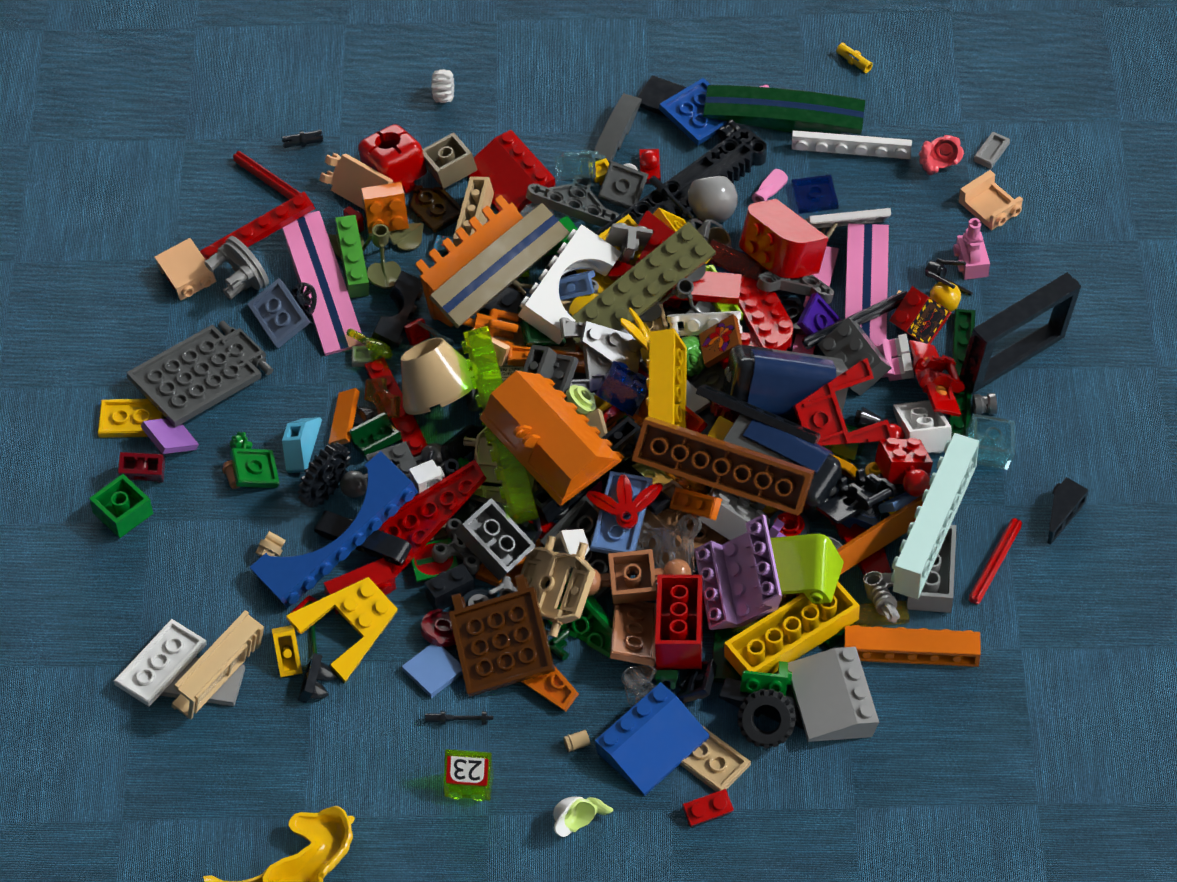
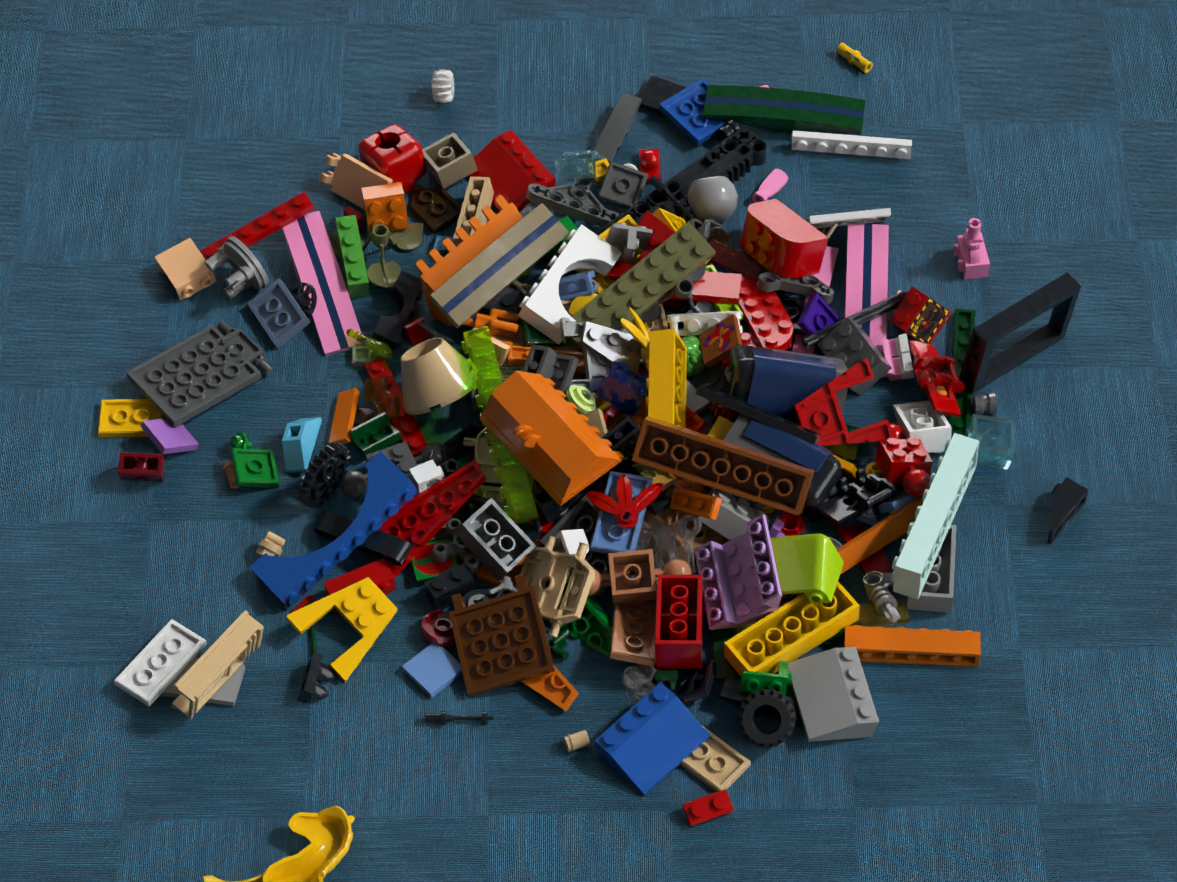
green brick [89,474,154,538] -> none
red axle [233,151,300,199] -> none
yellow slope [272,625,303,677] -> none
black pin [282,129,323,149] -> none
slope [444,749,494,801] -> none
yellowish green hair [553,796,613,837] -> none
clear blue tile [791,174,839,214] -> none
black cone [854,406,894,427] -> none
coral hair [919,135,964,175] -> none
black plant [925,258,973,296] -> none
yellow hair [930,282,961,311] -> none
light nougat panel [959,170,1023,231] -> none
red axle [969,518,1022,604] -> none
light grey tile [974,132,1010,169] -> none

